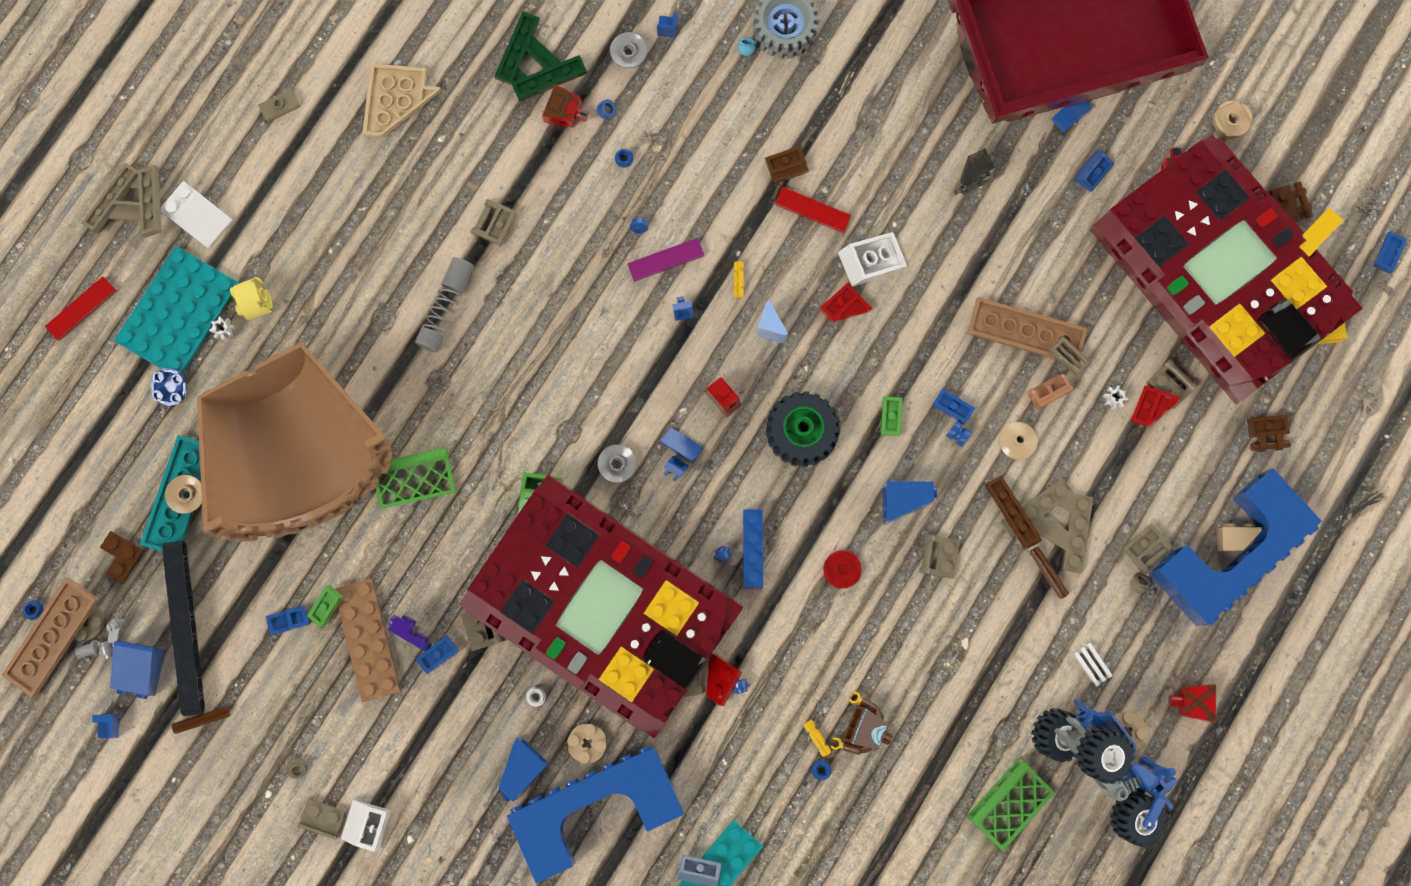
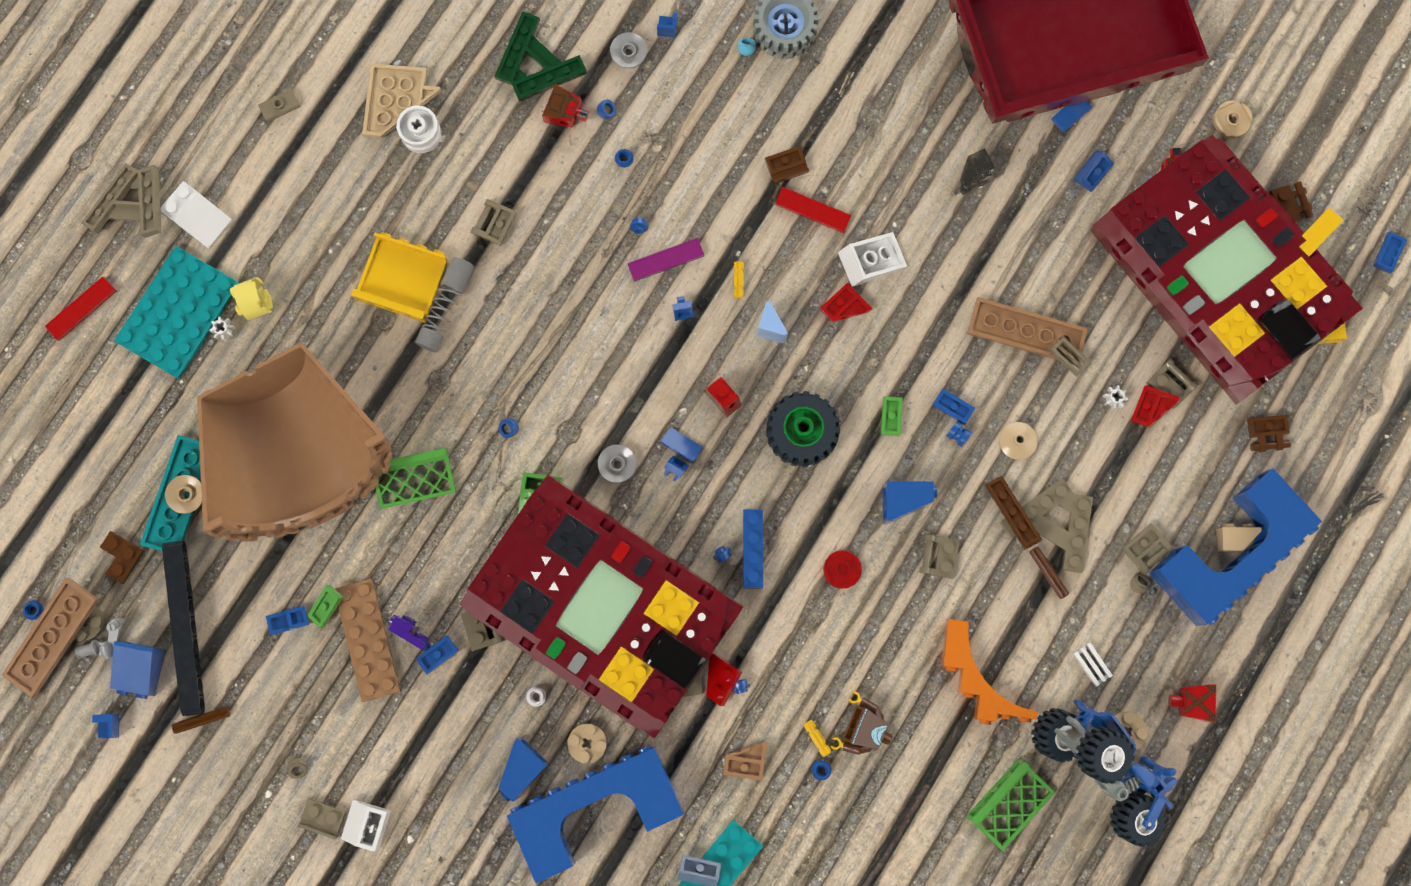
dish [151,368,188,406] -> none
nougat hinge [1027,374,1074,410] -> none
none -> yellow panel [351,232,449,323]
none -> white wheel [396,106,442,153]
none -> blue piece [499,418,519,438]
none -> medium nougat wing [723,742,767,781]
none -> orange arch [941,619,1038,725]

